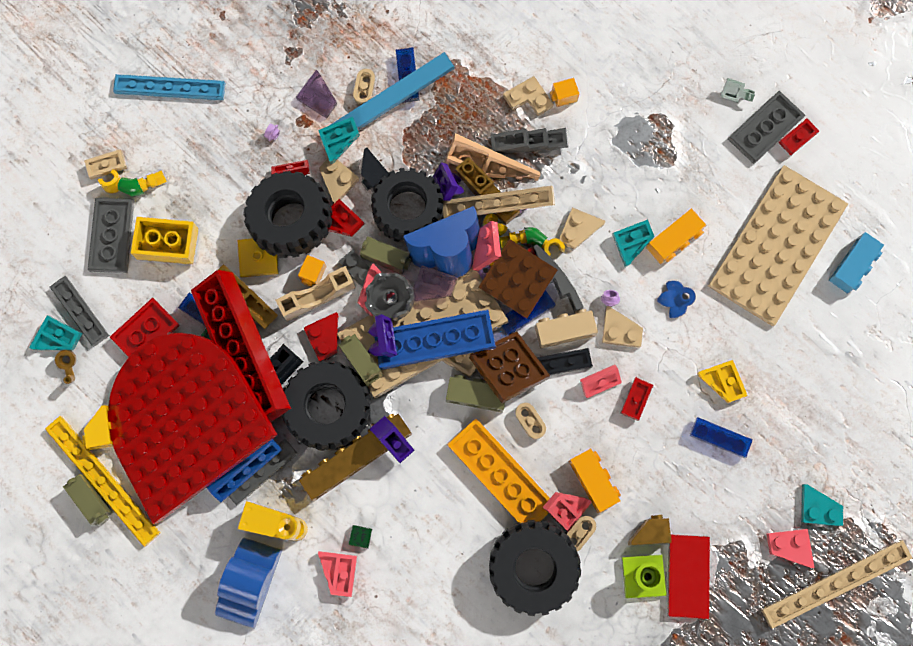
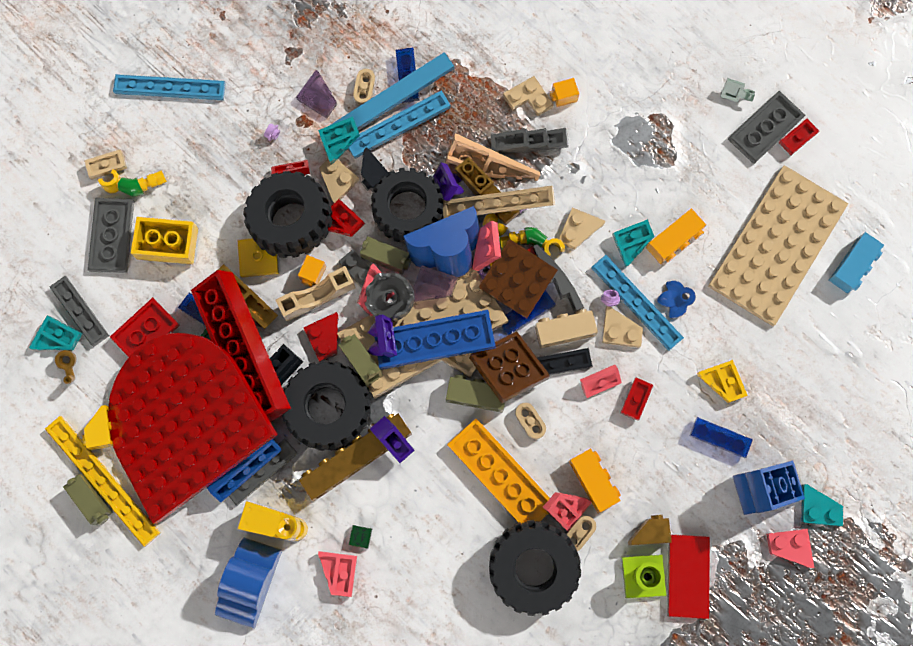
tan plate [761,540,913,629] -> none
none -> dark azure plate [348,90,451,159]
none -> dark azure tile [592,255,684,351]
none -> blue brick [732,461,805,515]

